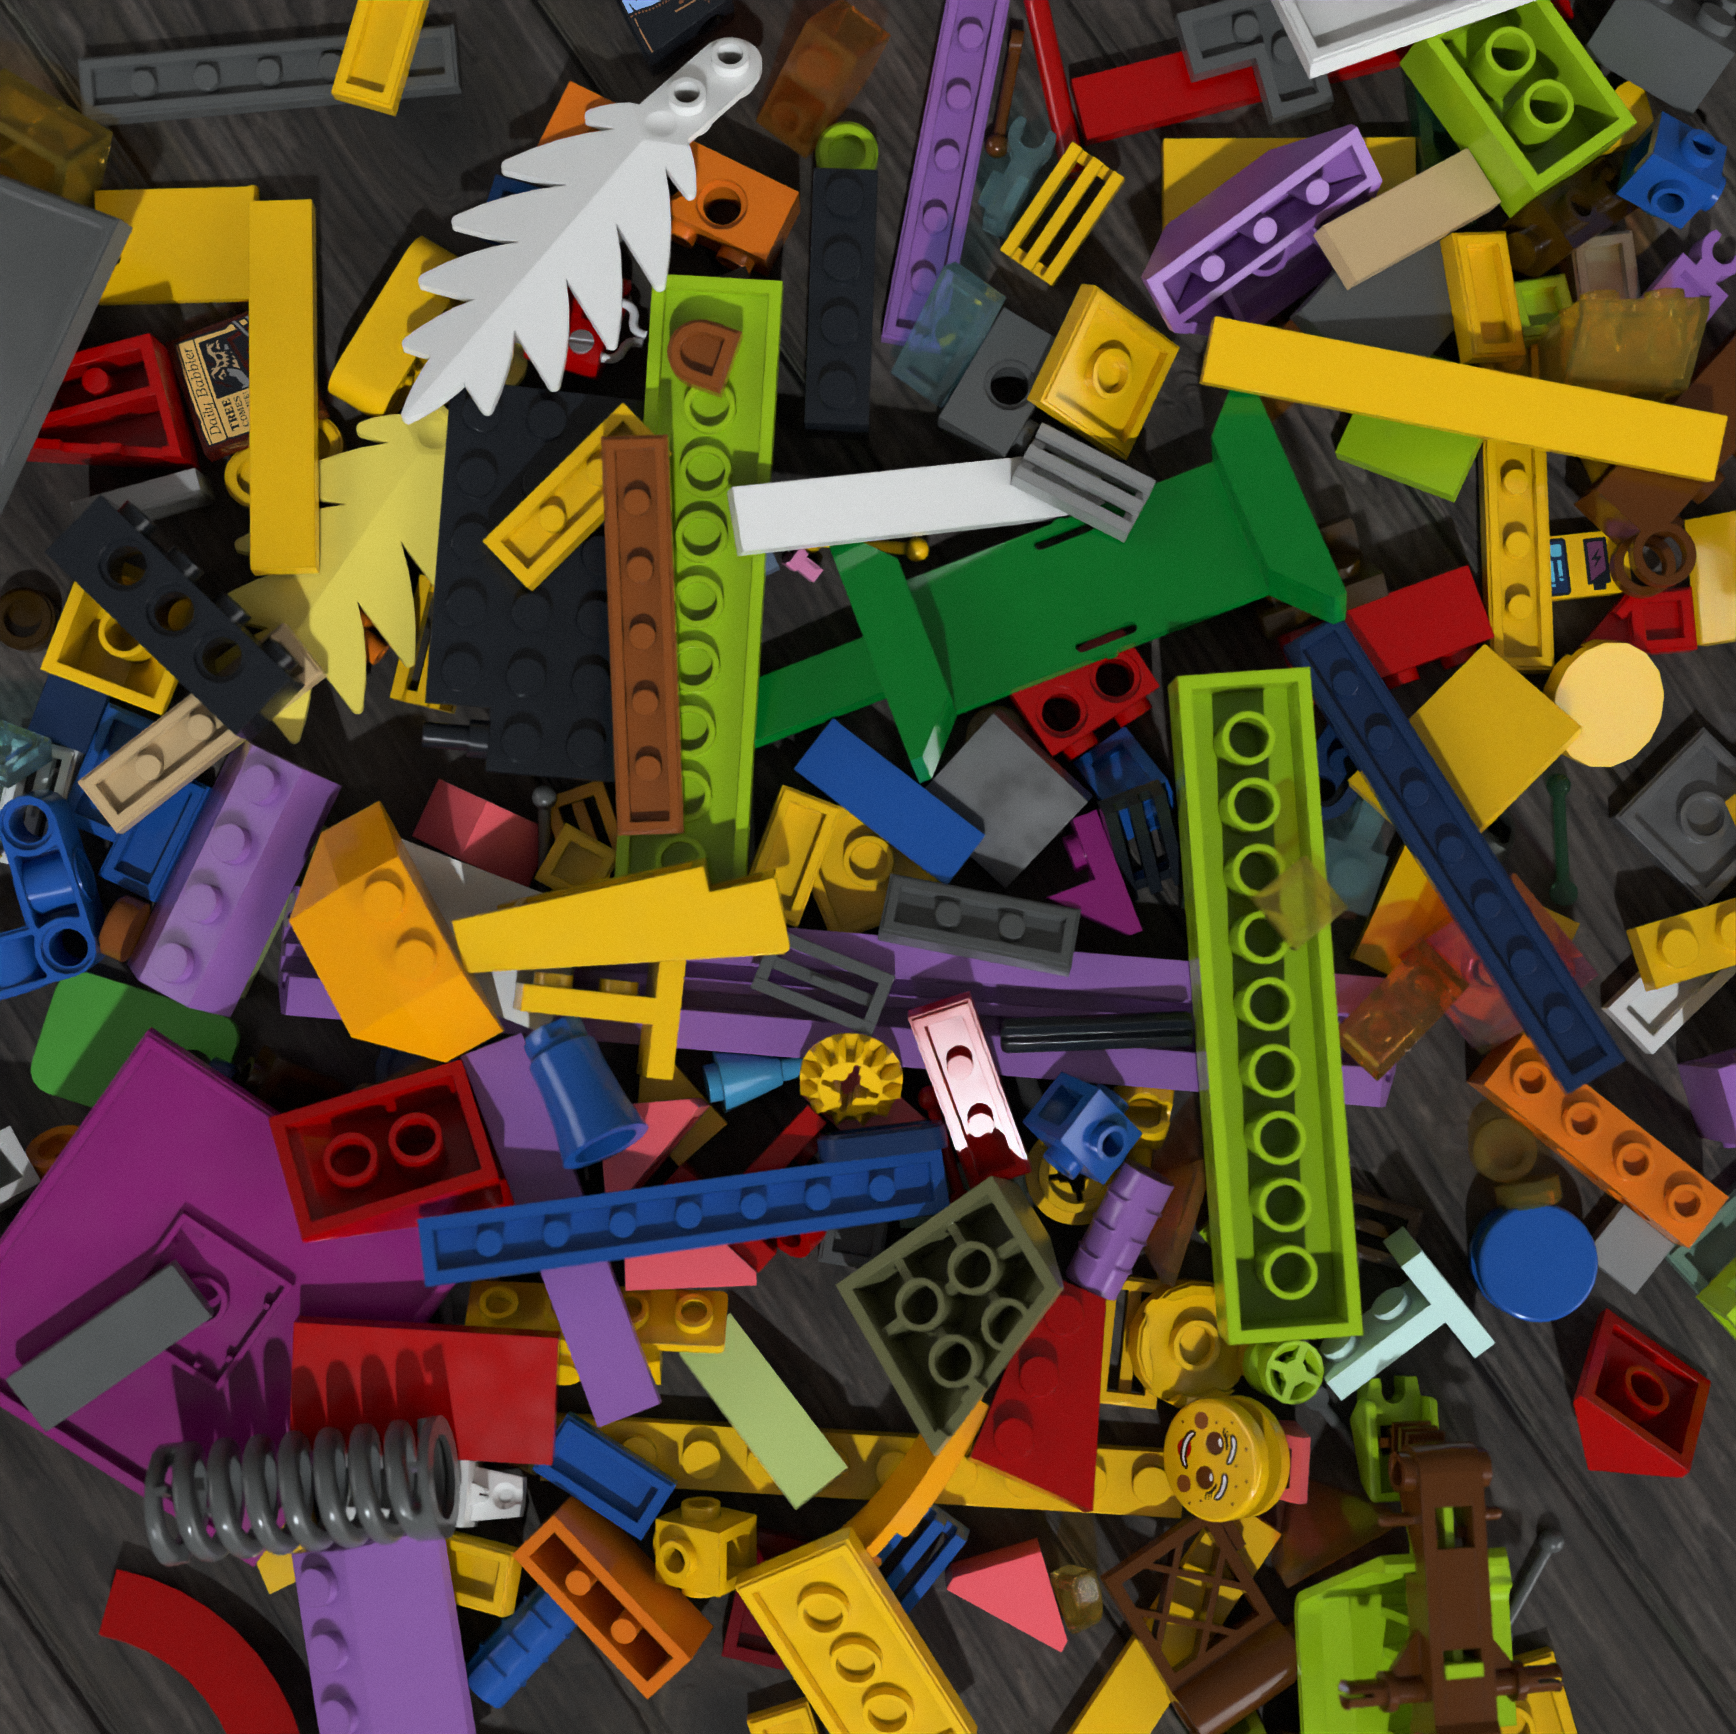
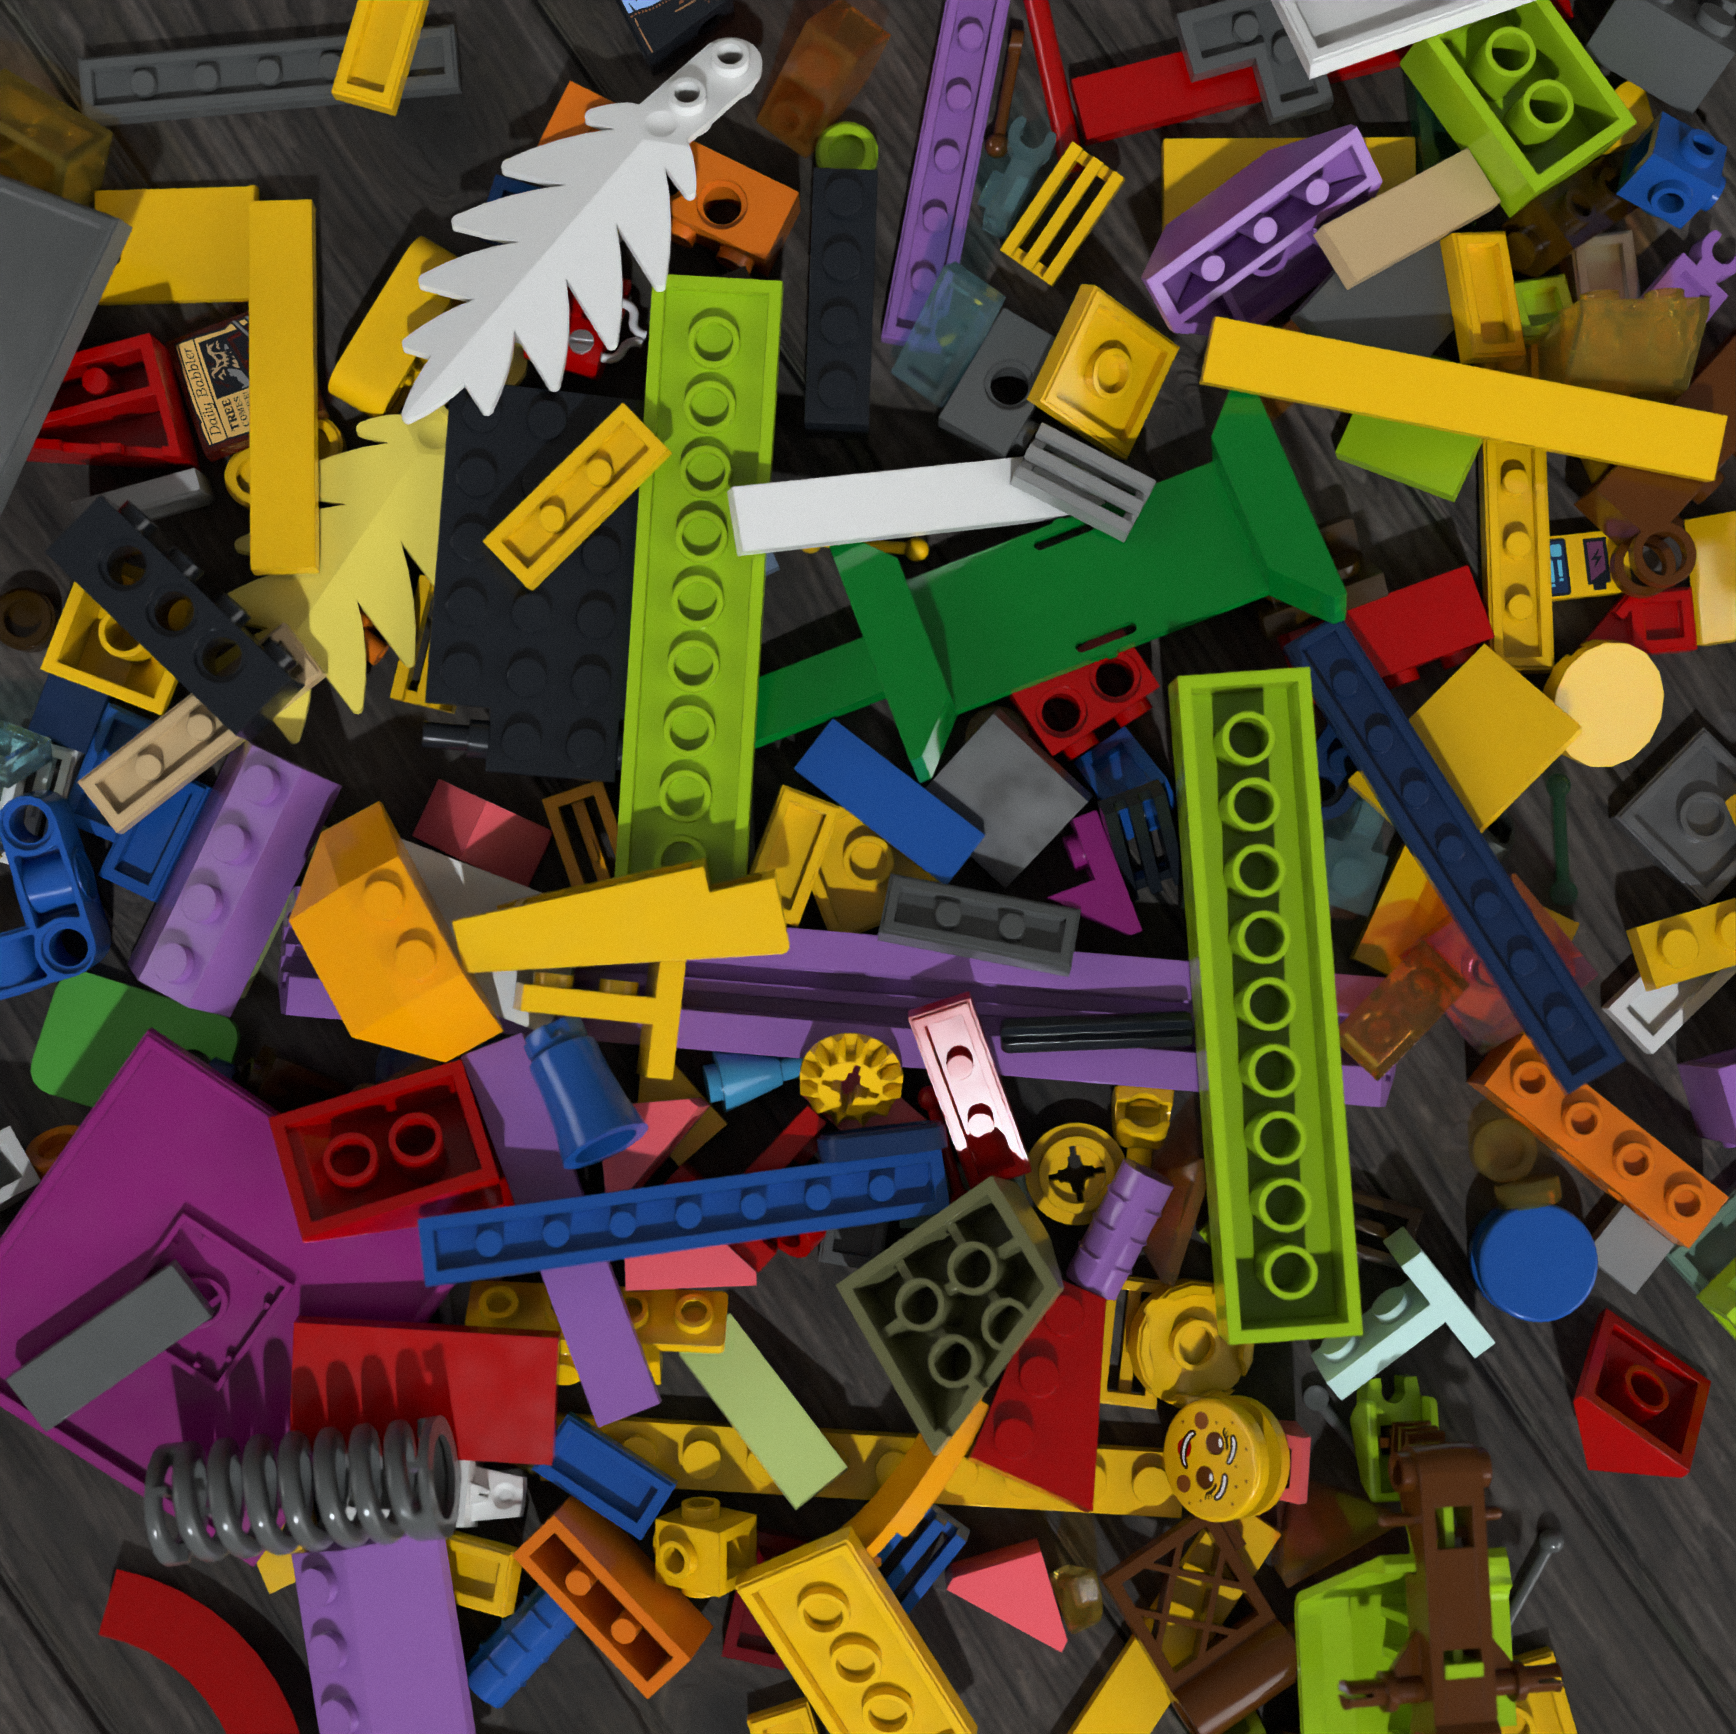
dark orange tile [99,895,150,962] -> none
dark grey hinge [532,785,558,893] -> none
yellow tile [534,823,616,890] -> none
dark orange tile [601,434,685,836] -> none
dark orange tile [667,319,743,398] -> none
dark grey tile [750,933,896,1036] -> none
bright pink piece [781,549,823,582] -> none
blue brick [1023,1071,1143,1185] -> none
lime wheel [1242,1340,1324,1405] -> none
clear yellow tile [1250,855,1348,950] -> none

